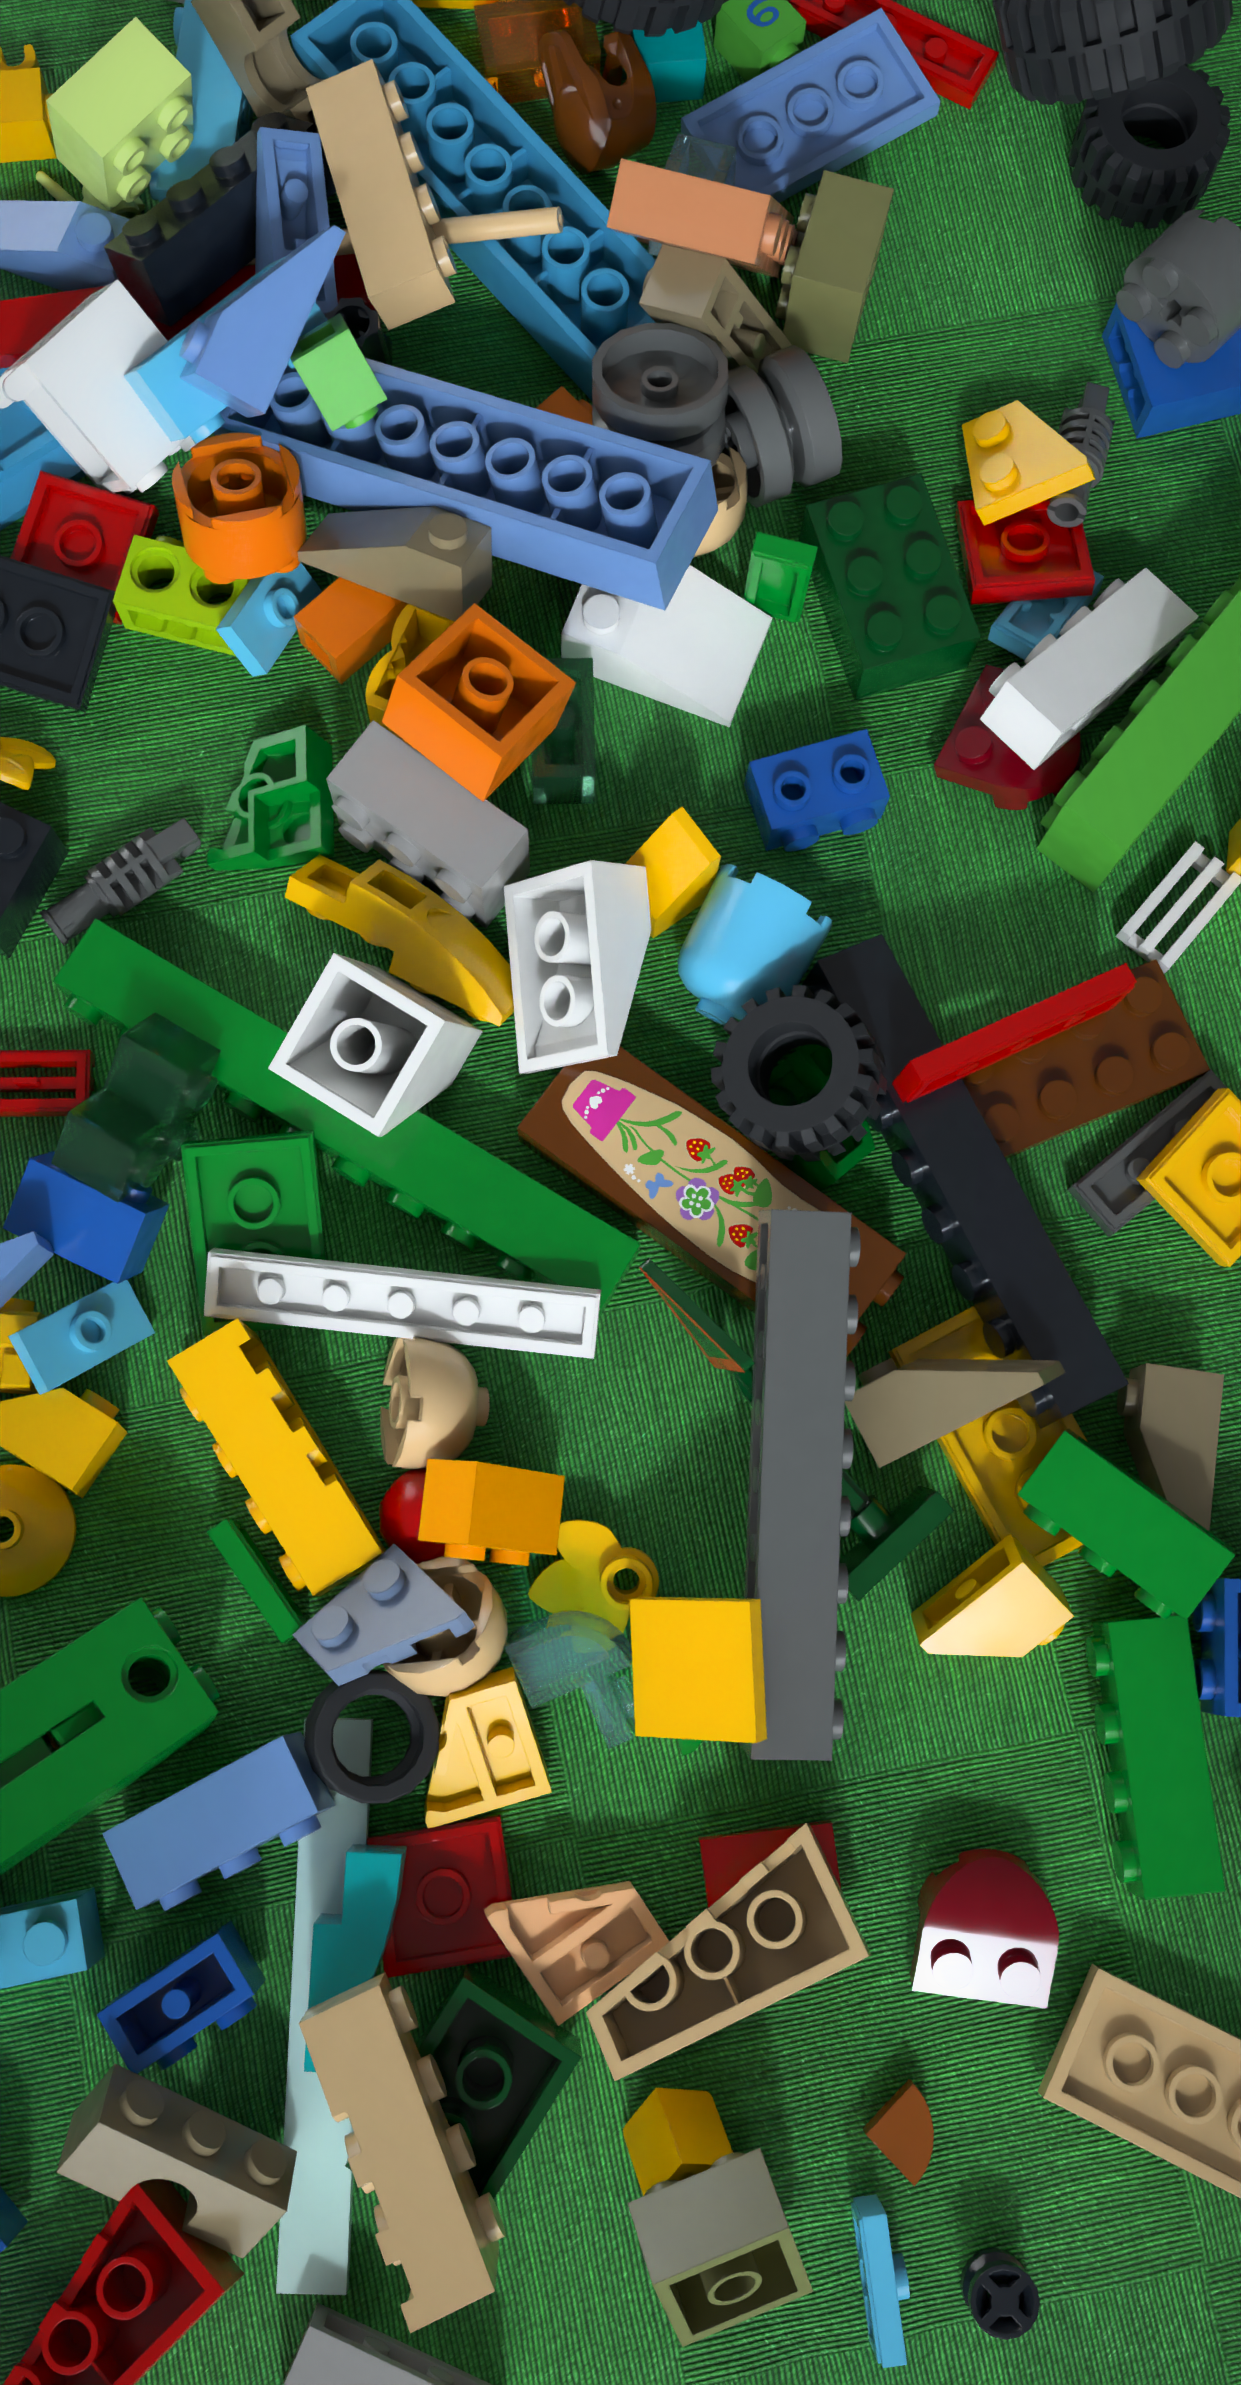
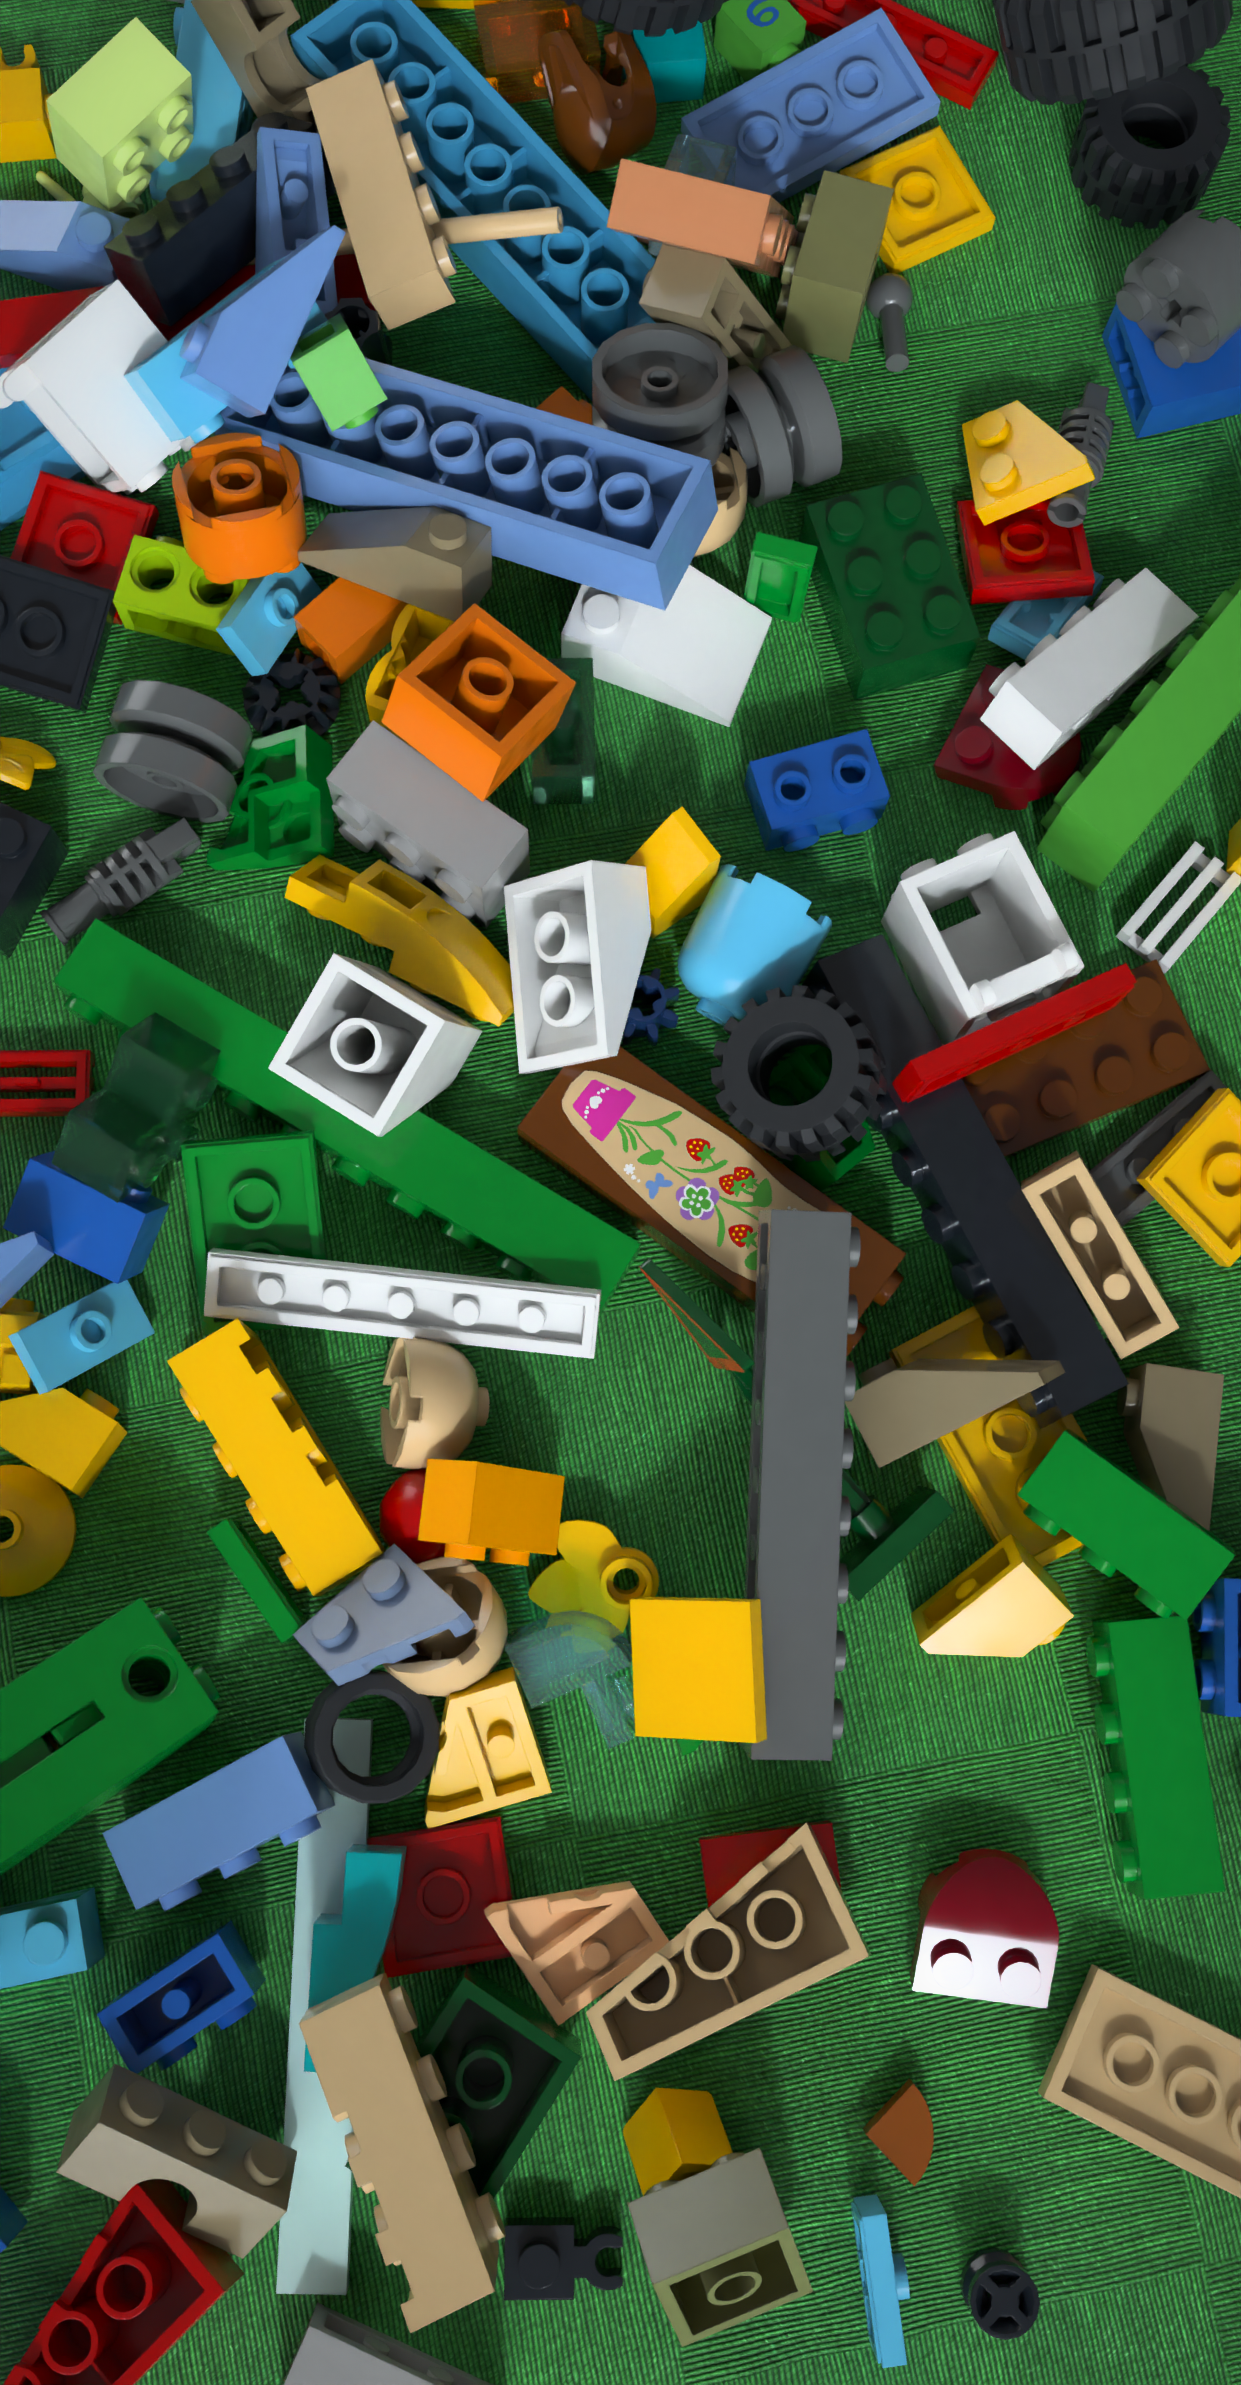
none -> dark grey wheel [93,680,253,823]
none -> black gear [242,648,341,737]
none -> black plate [504,2217,623,2300]
none -> dark blue gear [623,968,680,1047]
none -> yellow tile [839,125,996,274]
none -> dark grey bar [866,273,913,372]
none -> white container [881,831,1085,1045]
none -> tan brick [1021,1150,1179,1359]

